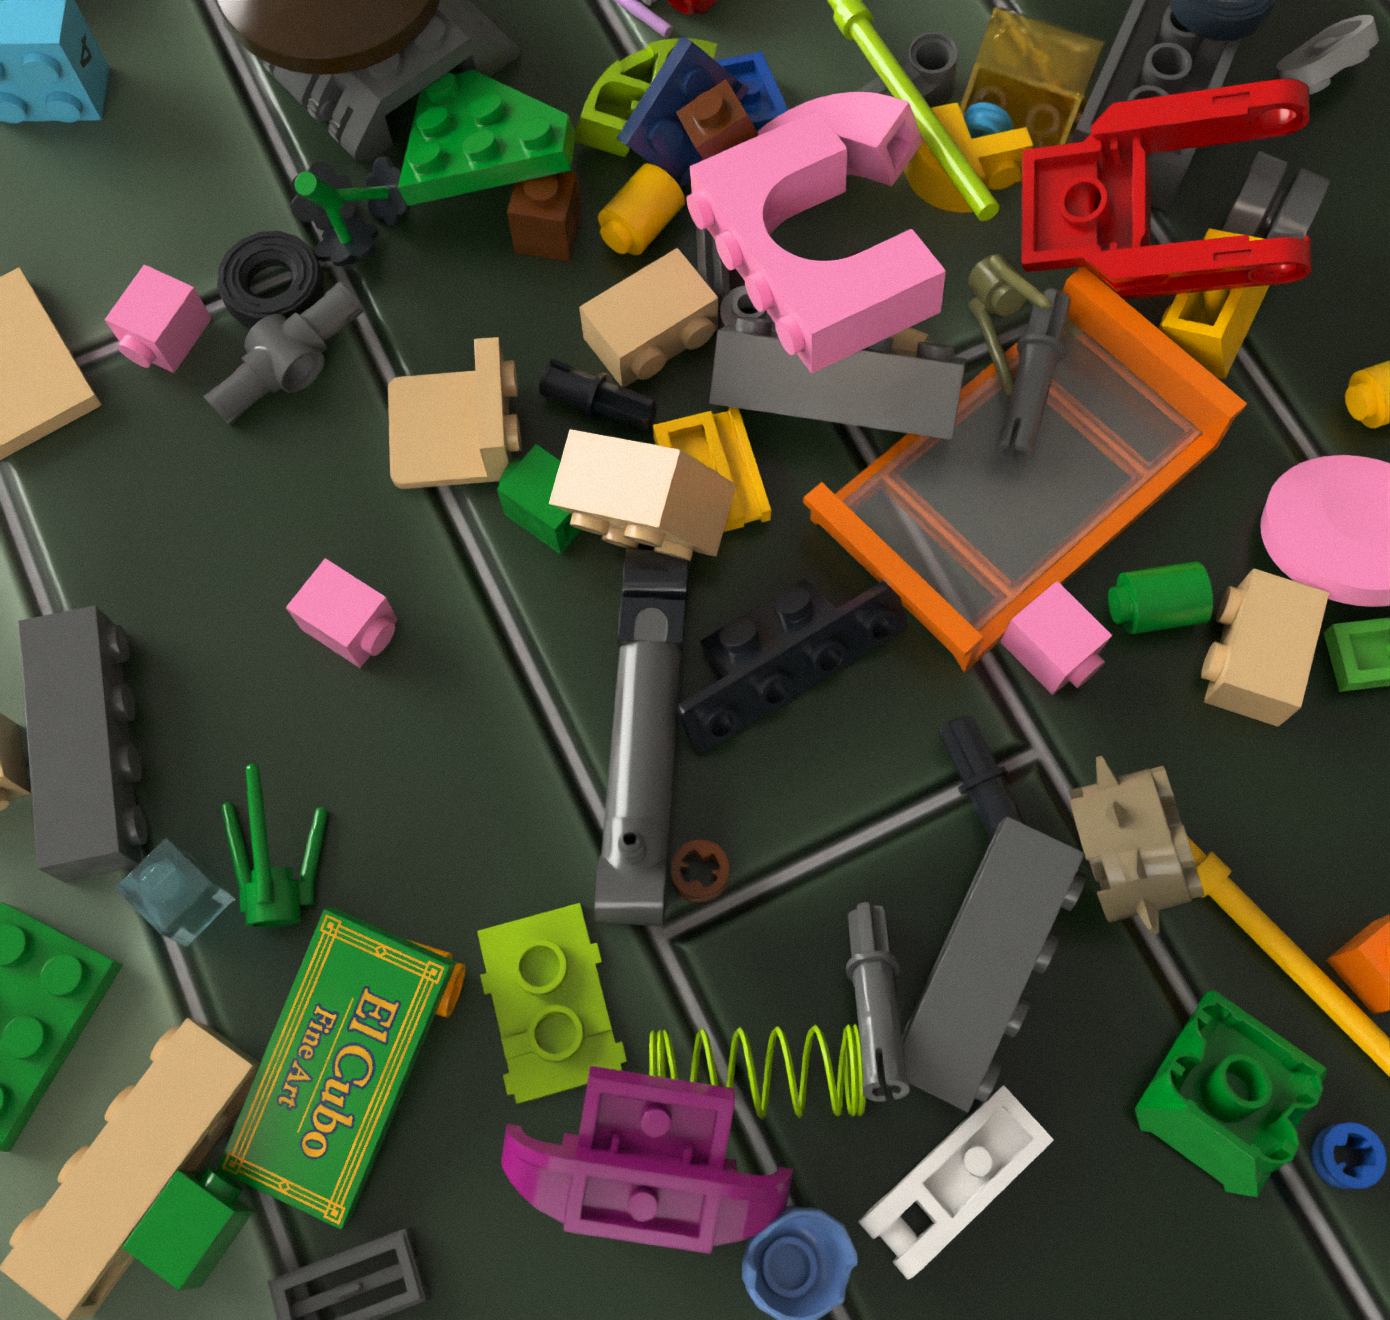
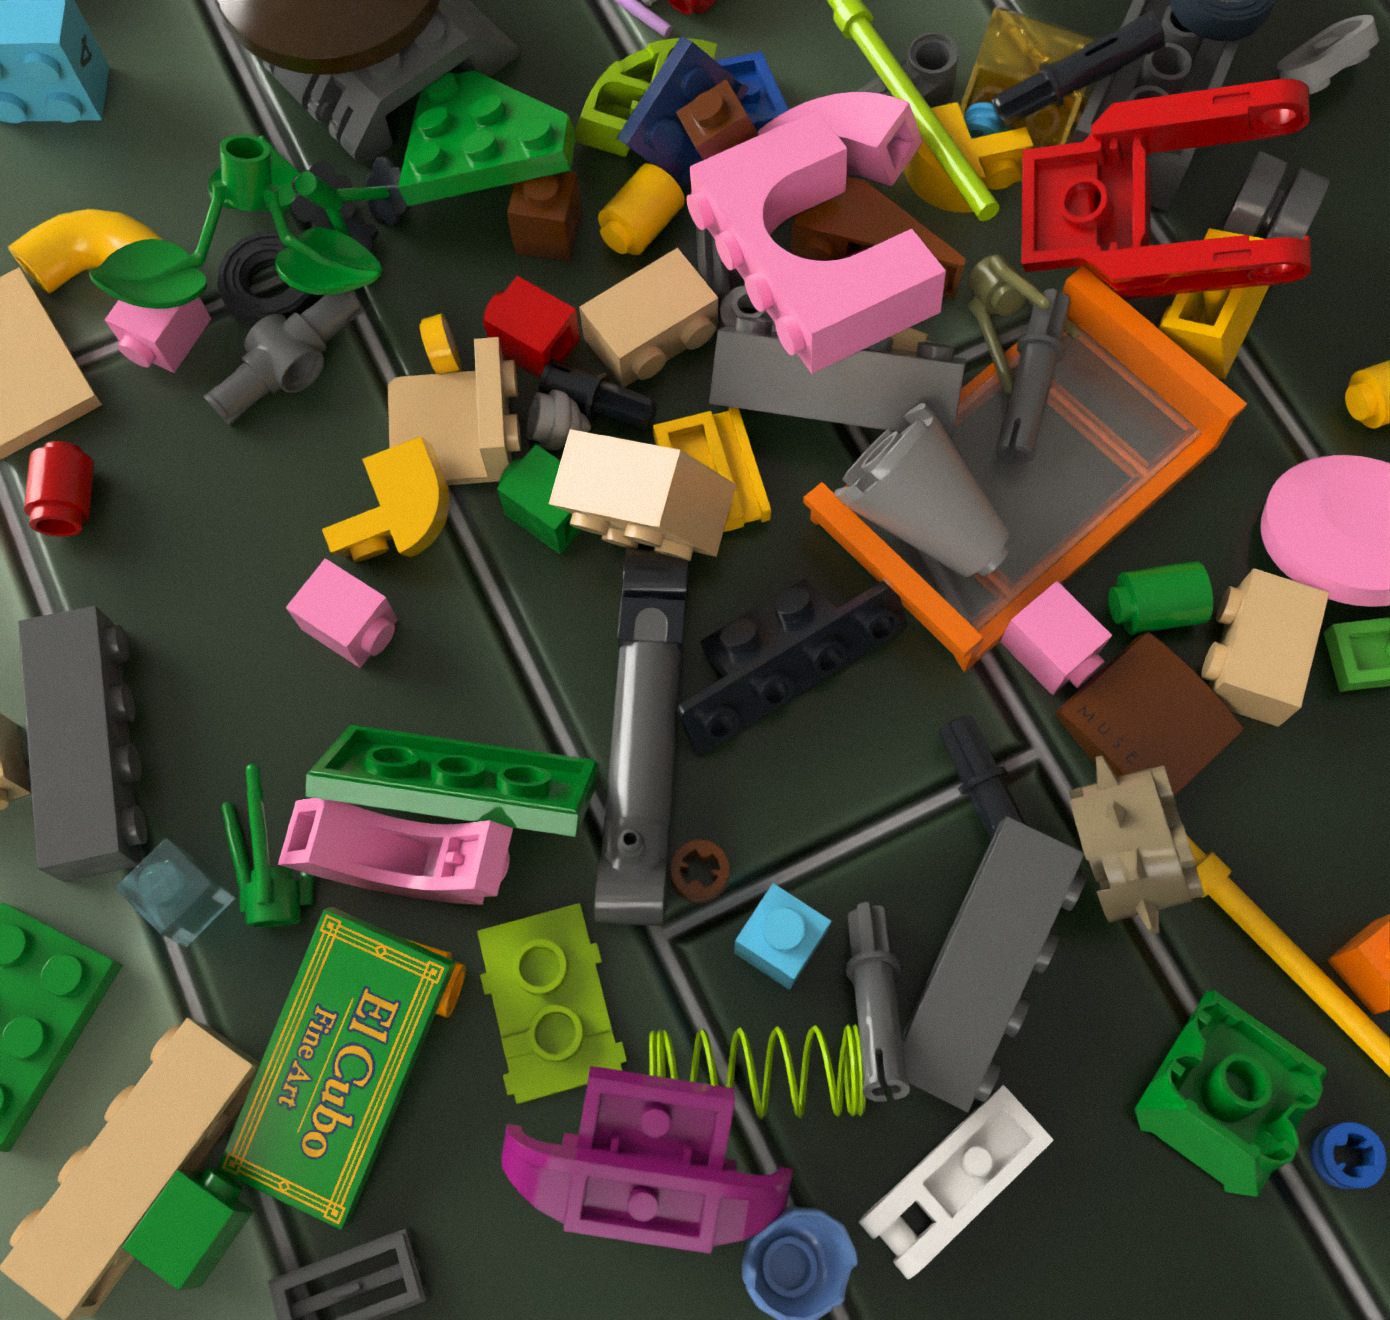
none -> yellow cylinder [8,209,163,295]
none -> red brick [24,441,95,537]
none -> green plant [89,134,382,309]
none -> bright pink arch [278,798,513,905]
none -> green tile [305,725,600,837]
none -> yellow brick [322,436,450,562]
none -> yellow tile [420,313,462,375]
none -> red brick [483,276,580,378]
none -> light grey plate [527,389,591,451]
none -> medium azure brick [734,883,831,990]
none -> dark orange slope [790,176,966,299]
none -> light grey cone [834,403,1010,578]
none -> black axle [992,11,1166,126]
none -> reddish brown slope [1055,632,1244,796]

